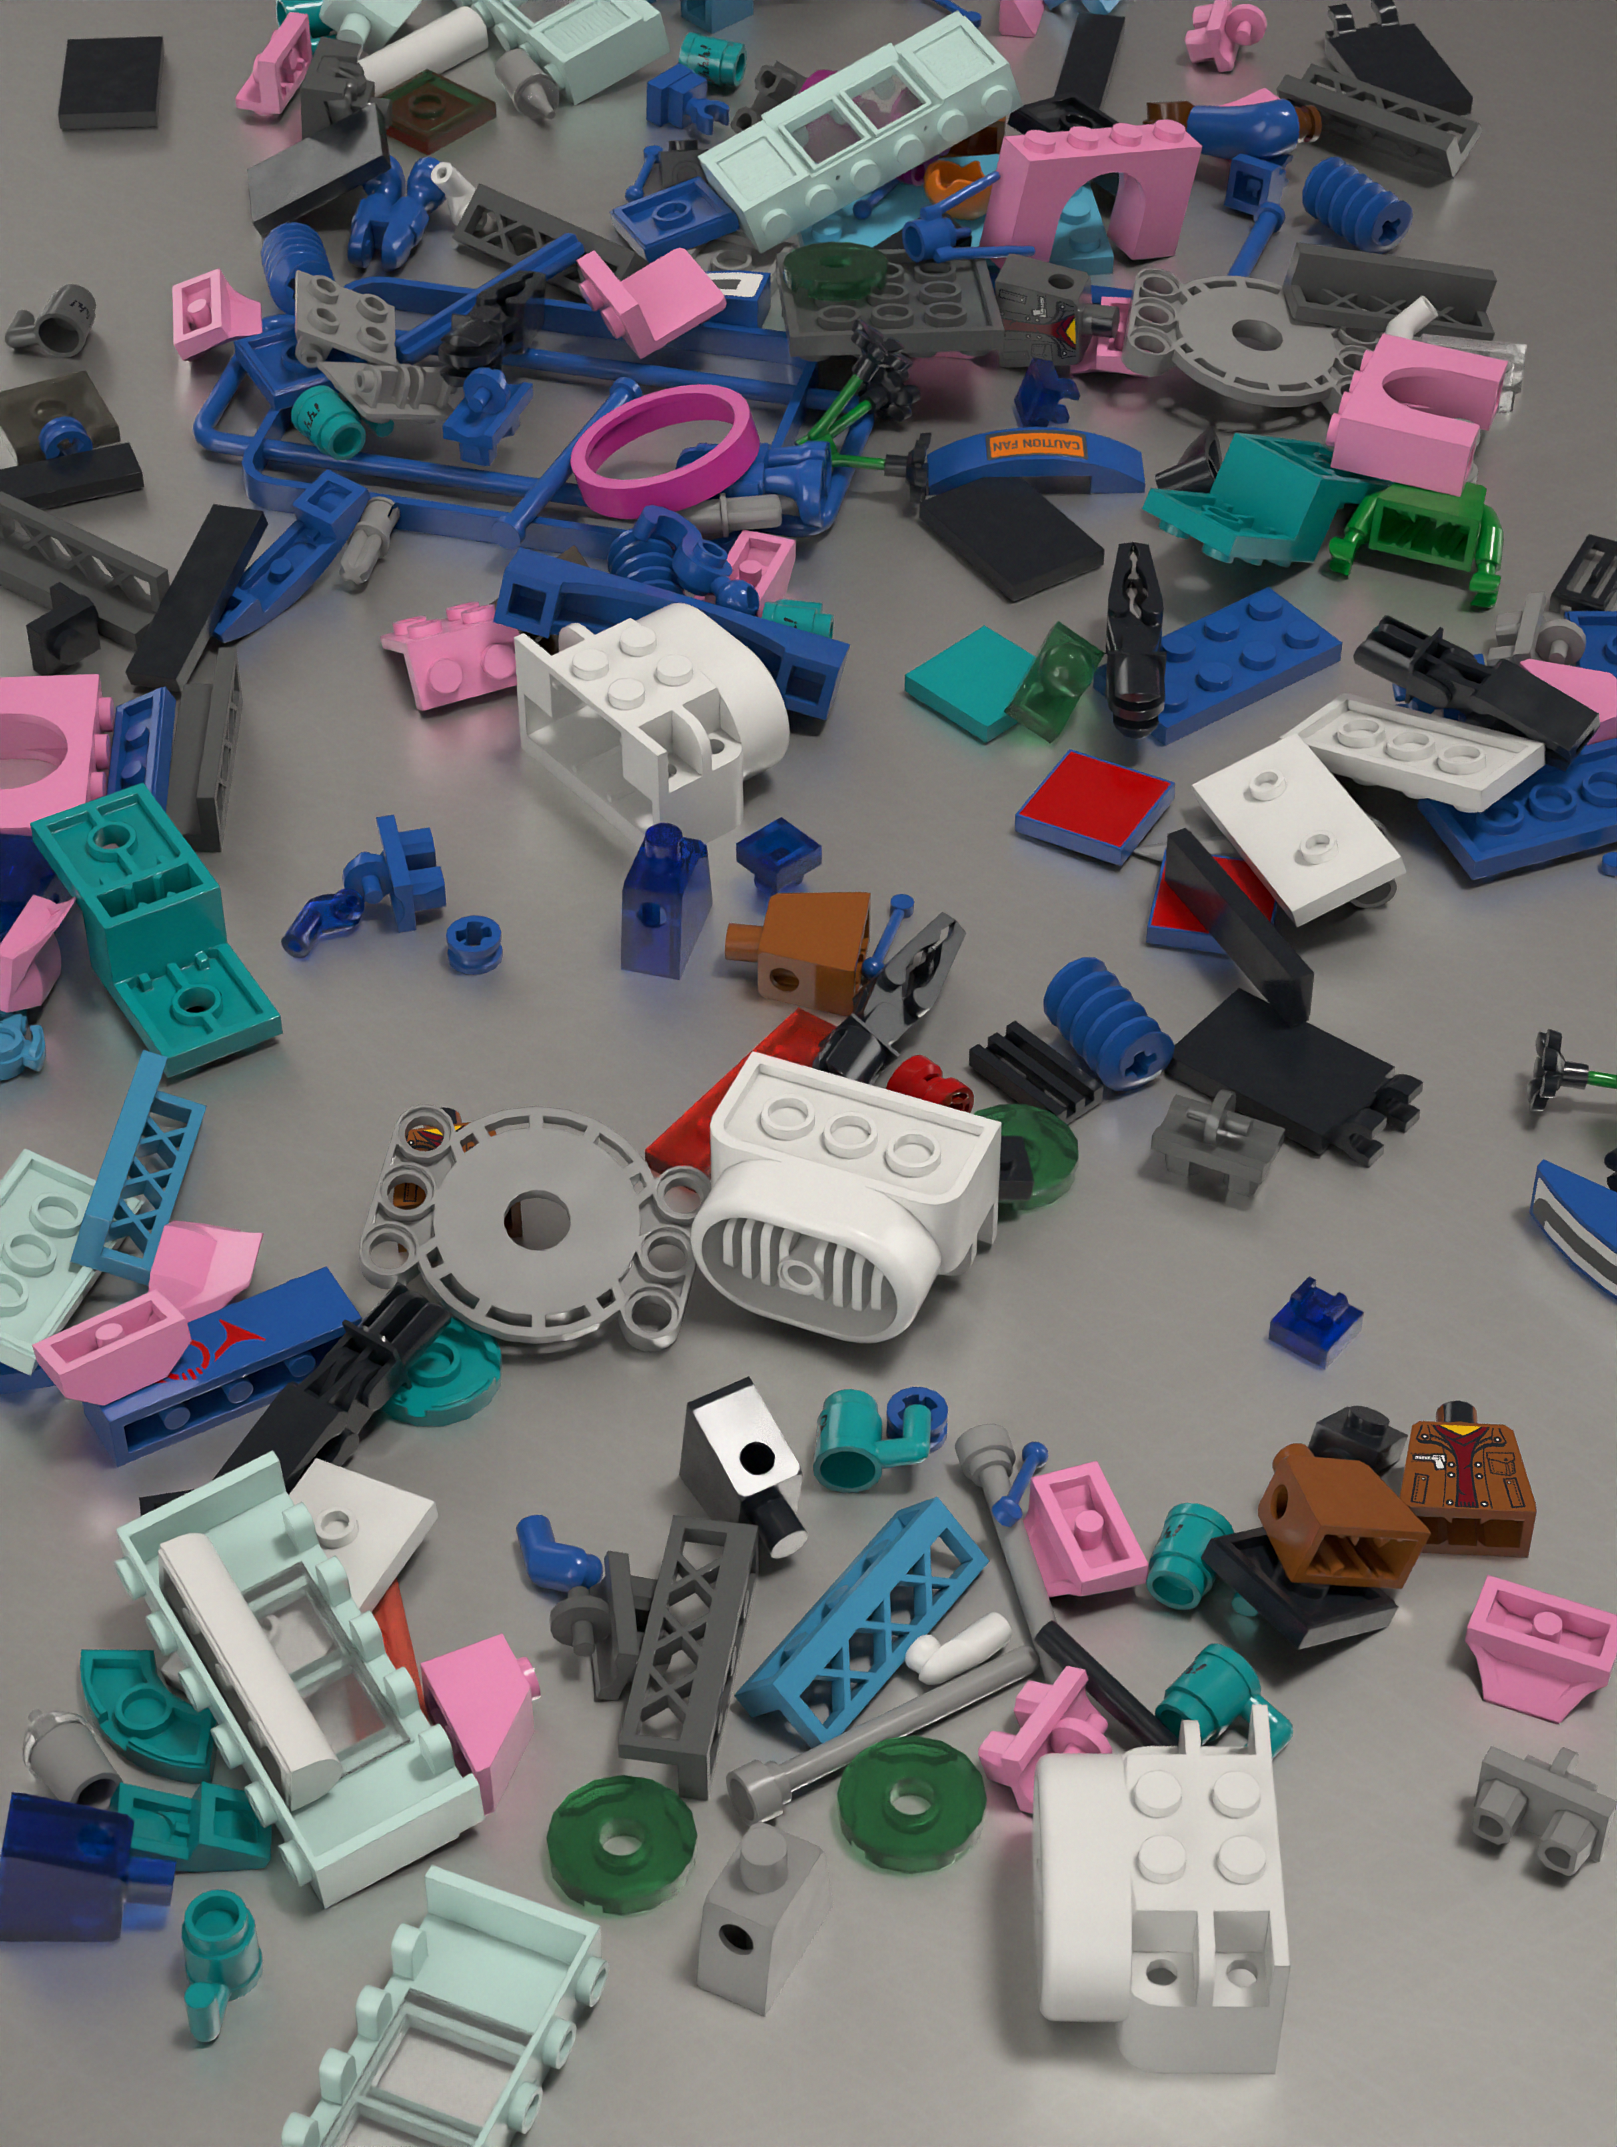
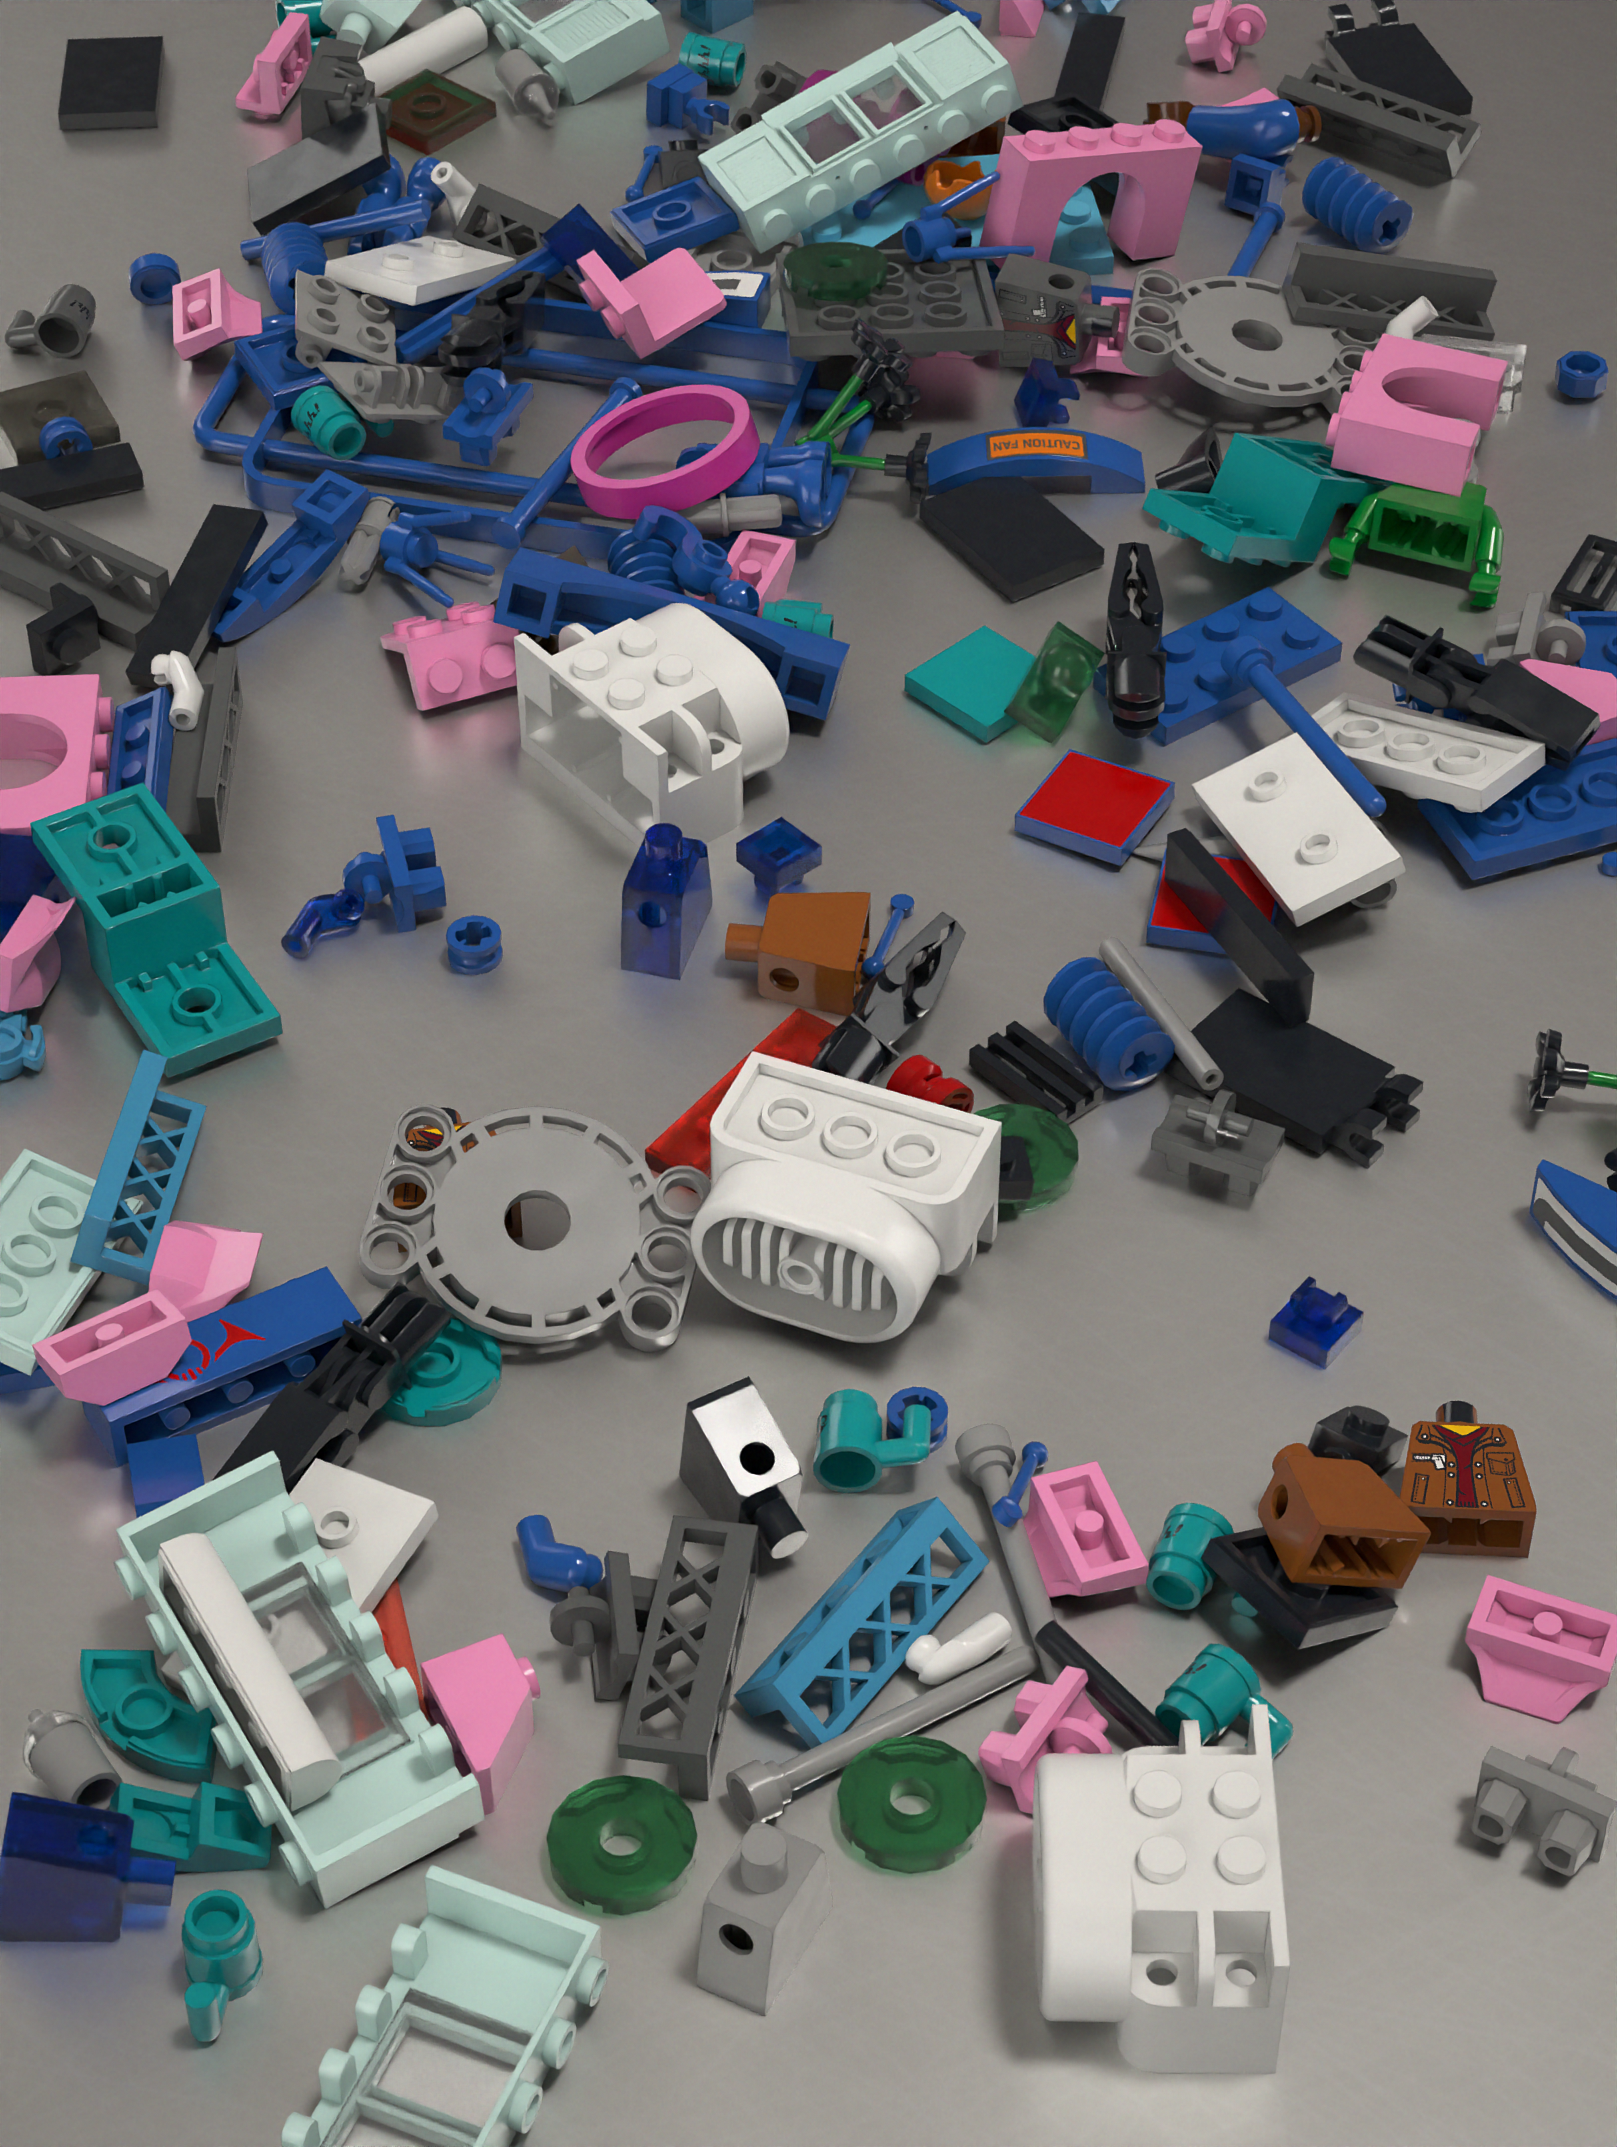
none -> blue tile [126,1433,205,1518]
none -> blue tile [128,253,181,305]
none -> white arm [151,650,204,731]
none -> blue bar [240,199,431,261]
none -> white plate [324,236,516,306]
none -> blue plant [380,511,495,608]
none -> clear blue tile [539,203,639,284]
none -> light grey piece [1099,937,1224,1091]
none -> blue piece [1221,635,1386,818]
none -> blue tile [1554,351,1609,398]

